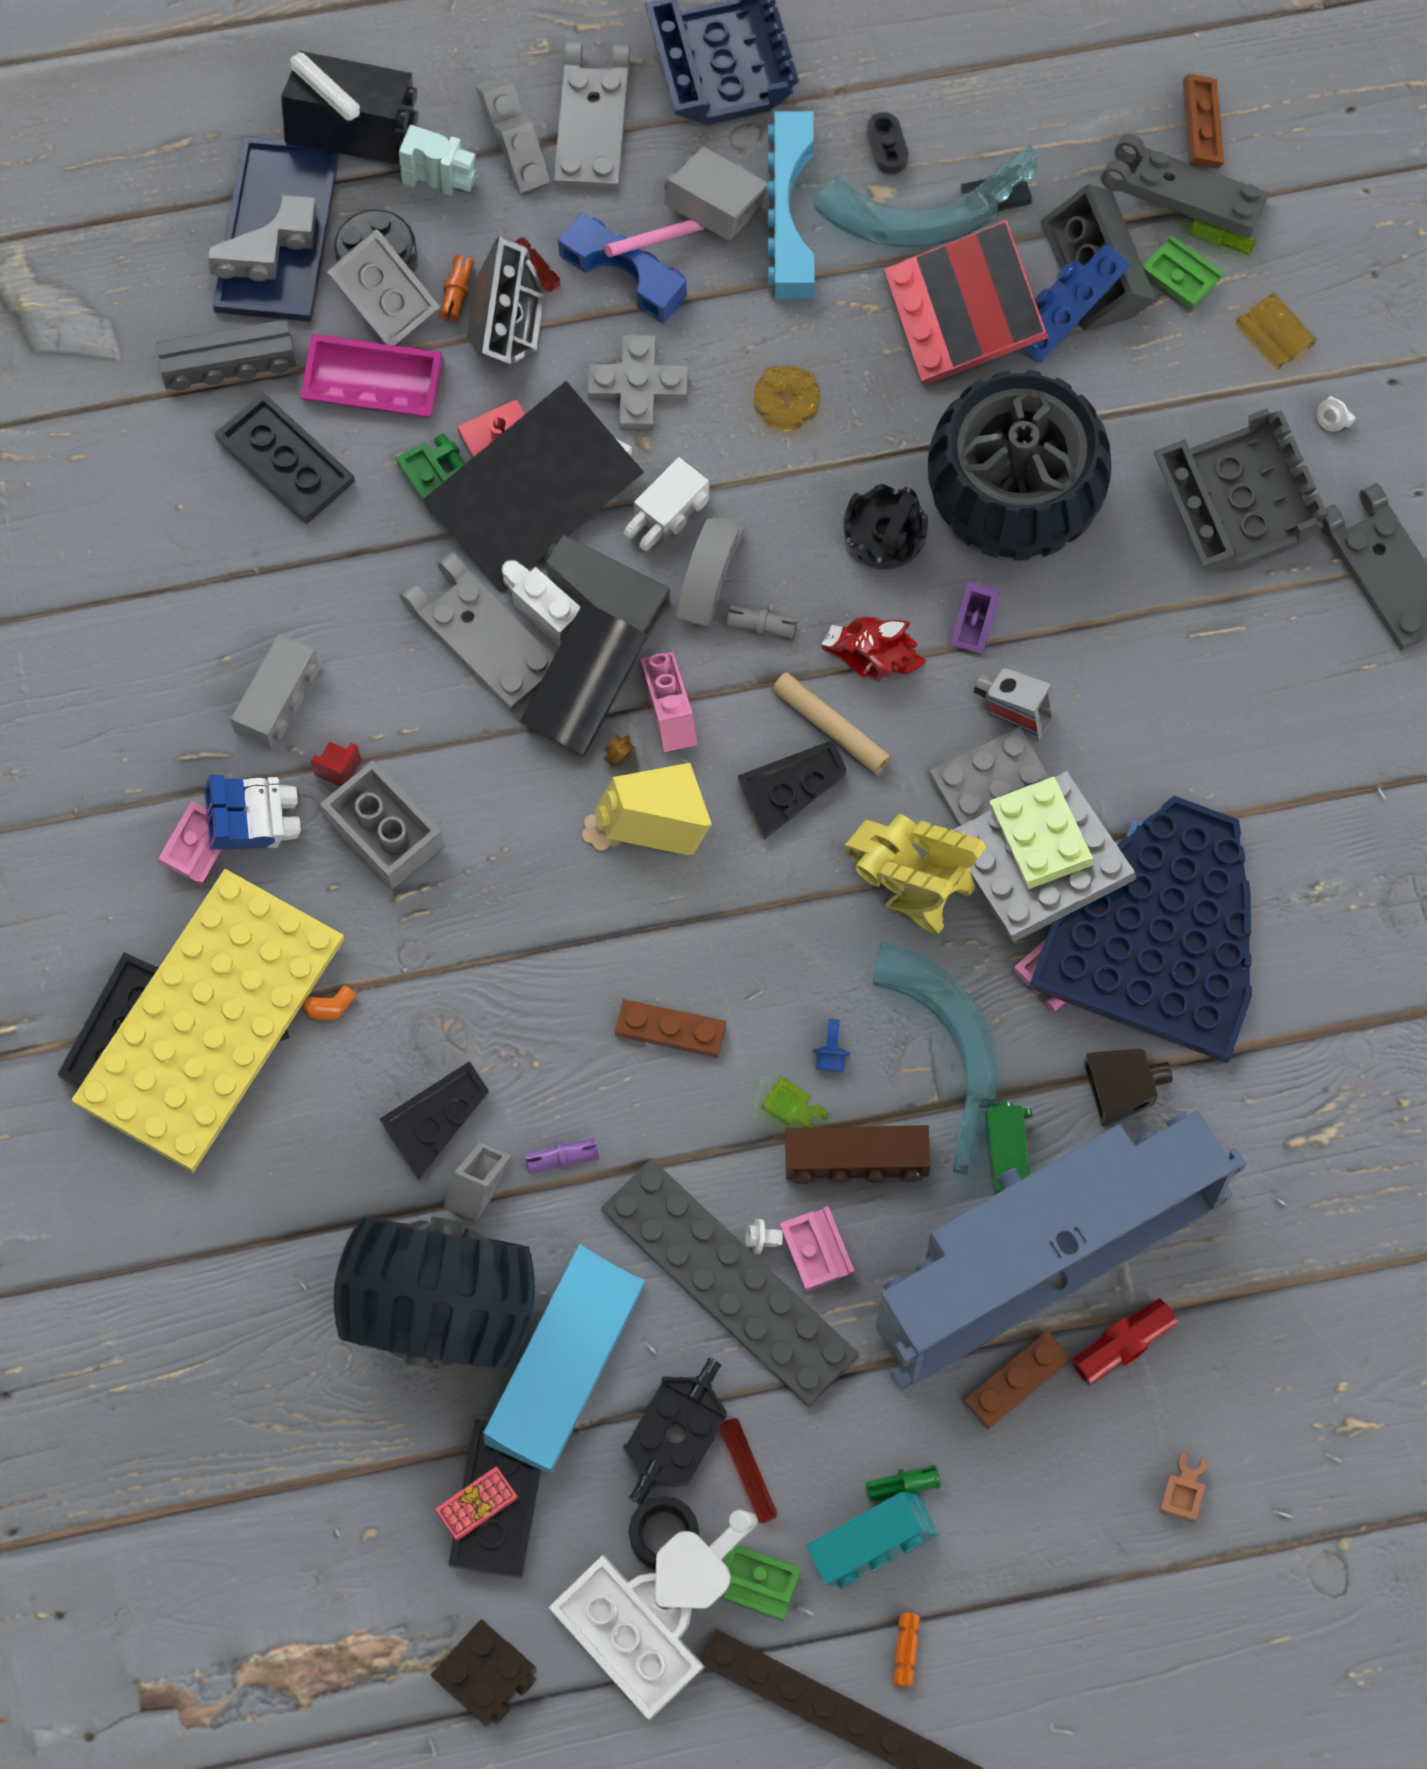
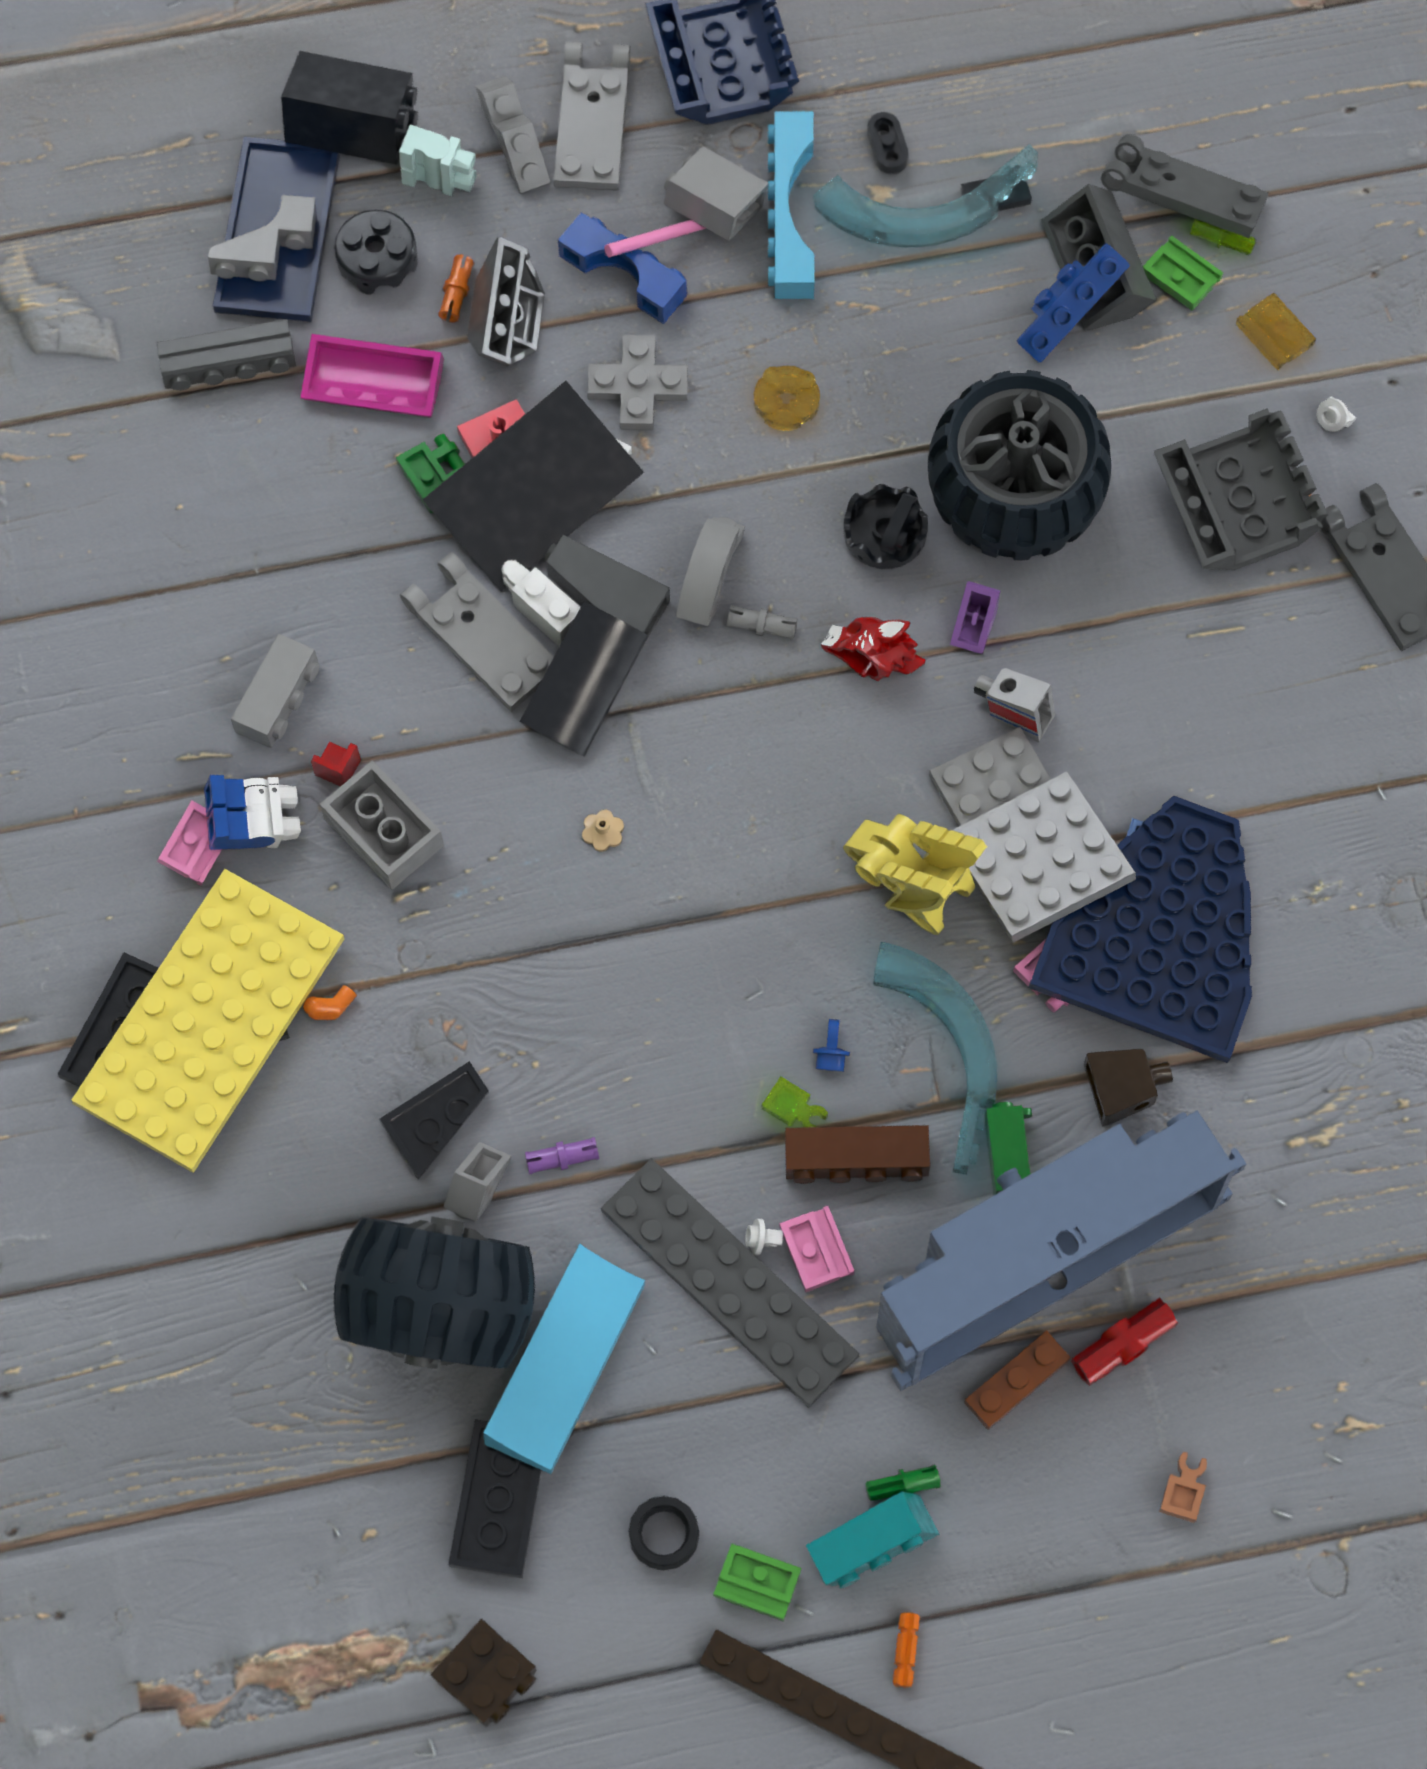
black plate [215,392,355,524] -> none
white axle [290,52,360,121] -> none
light grey plate [325,229,440,346] -> none
tile [435,1466,518,1541] -> none
clear red axle [513,237,560,292] -> none
white plate [548,1510,758,1720] -> none
light yellow slope [595,763,712,855] -> none
pearl gold plate [603,735,635,766] -> none
dark orange plate [615,999,726,1058] -> none
white hinge [623,457,710,551] -> none
black plate [623,1358,727,1505] -> none
bright pink slope [640,651,697,752] -> none
clear red axle [720,1418,777,1524] -> none
black wing [738,740,847,840] -> none
tan piece [772,672,891,775] -> none
plate [884,220,1048,386] -> none
yellowish green plate [990,776,1094,890] -> none
dark orange plate [1182,73,1224,169] -> none

